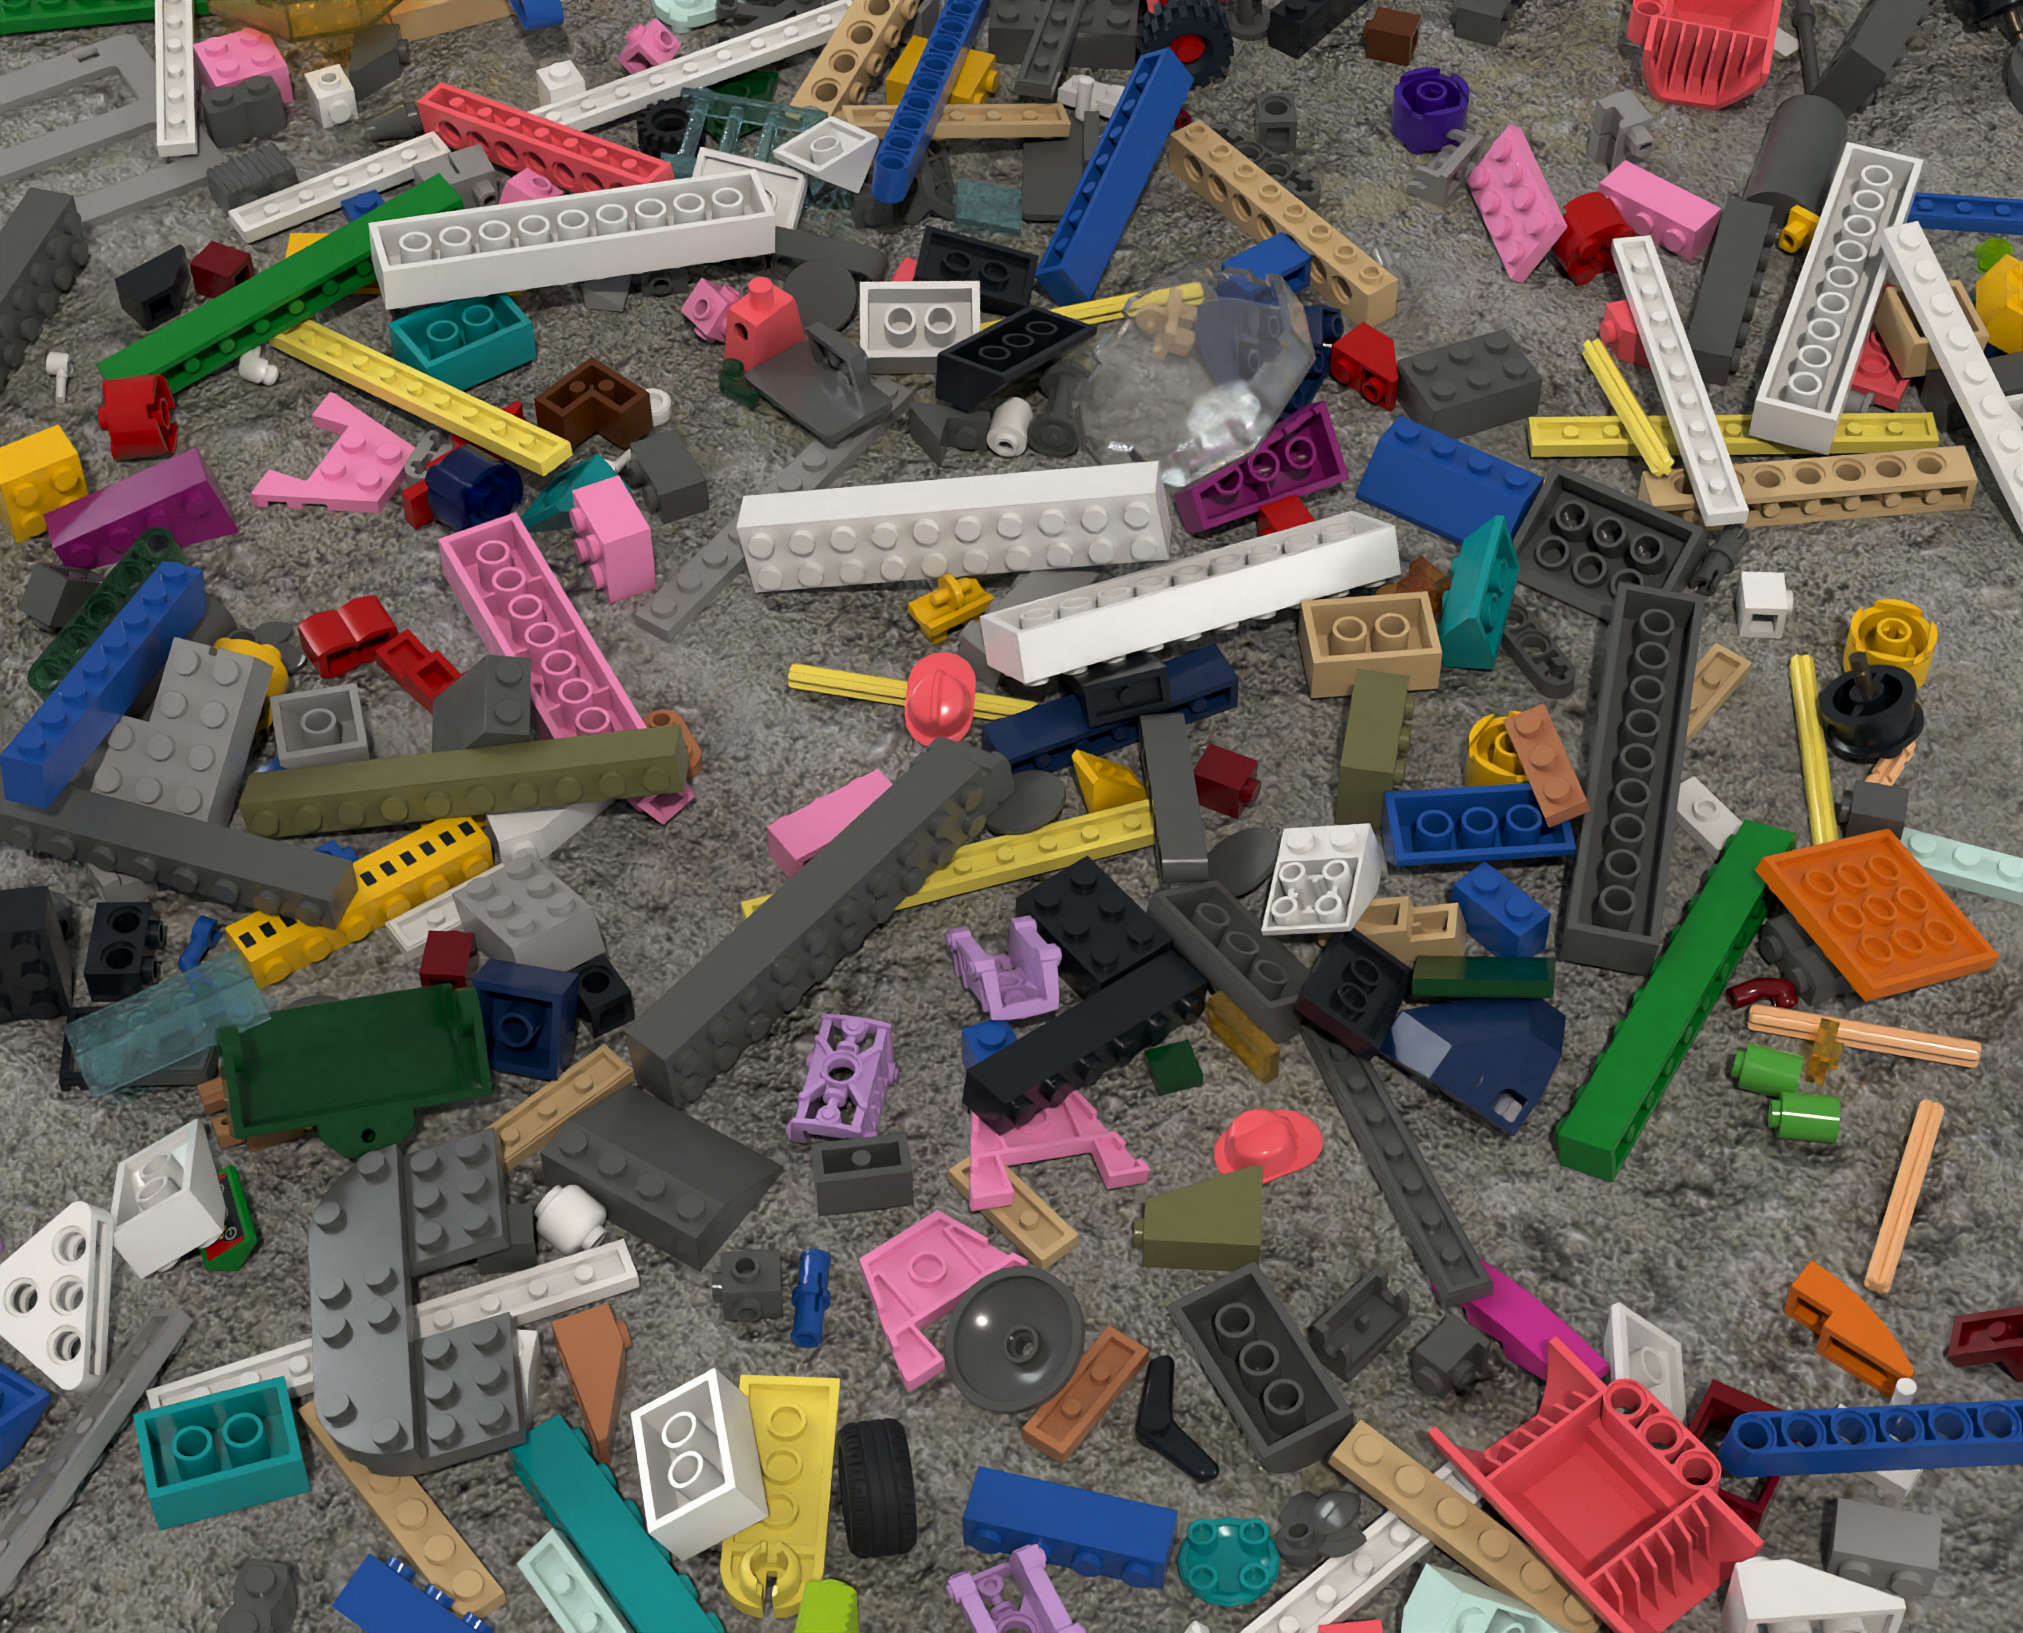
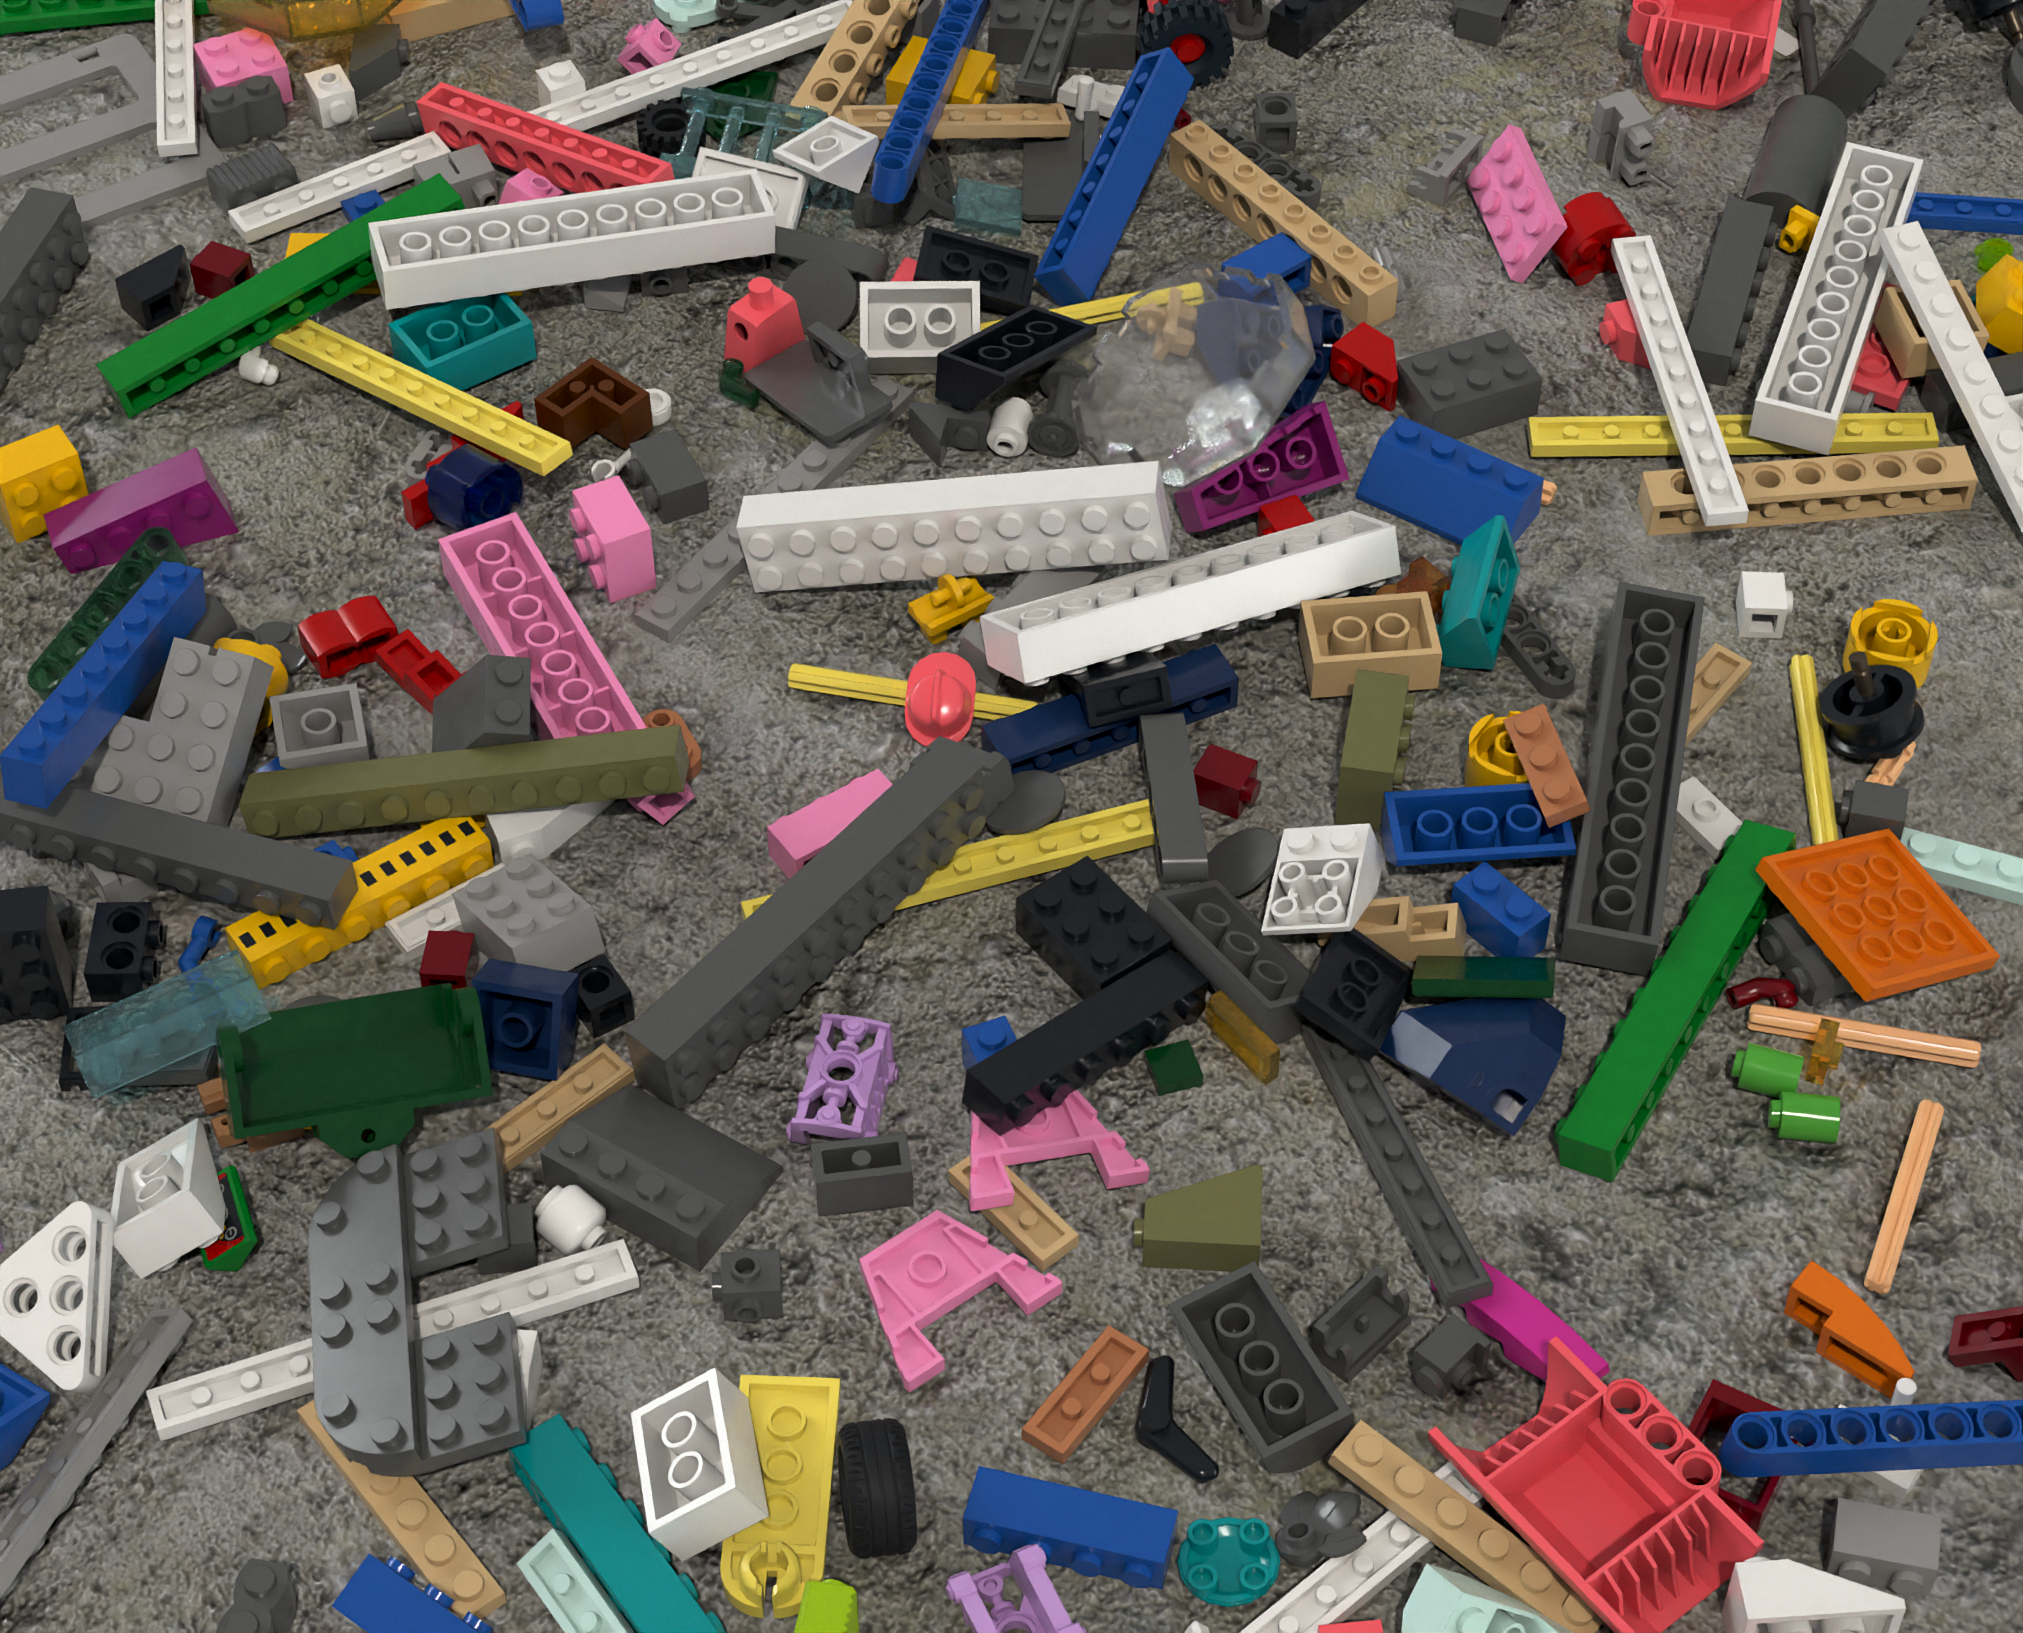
dark grey slope [18,563,110,632] -> none
white hand [46,351,74,403] -> none
red brick [98,374,178,461] -> none
teal brick [133,1376,311,1531] -> none
bright pink wing [250,392,415,513] -> none
teal slope [520,453,631,533] -> none
nougat slope [551,1303,632,1466] -> none
bright pink brick [680,278,743,343] -> none
blue pin [791,1249,831,1349] -> none
dark grey dish [944,1266,1085,1414] -> none
lavender piece [945,915,1062,1020] -> none
yellow slope [1071,749,1148,814] -> none
coral piece [1214,1108,1323,1184] -> none
reddish brown brick [1362,7,1421,67] -> none
dark purple brick [1391,67,1470,155] -> none
dark grey slope [1513,464,1709,623] -> none
light yellow axle [1582,339,1674,477] -> none
bright pink brick [1598,160,1721,261] -> none
white slope [1603,1302,1687,1428] -> none
dark grey pin [1690,523,1750,596] -> none

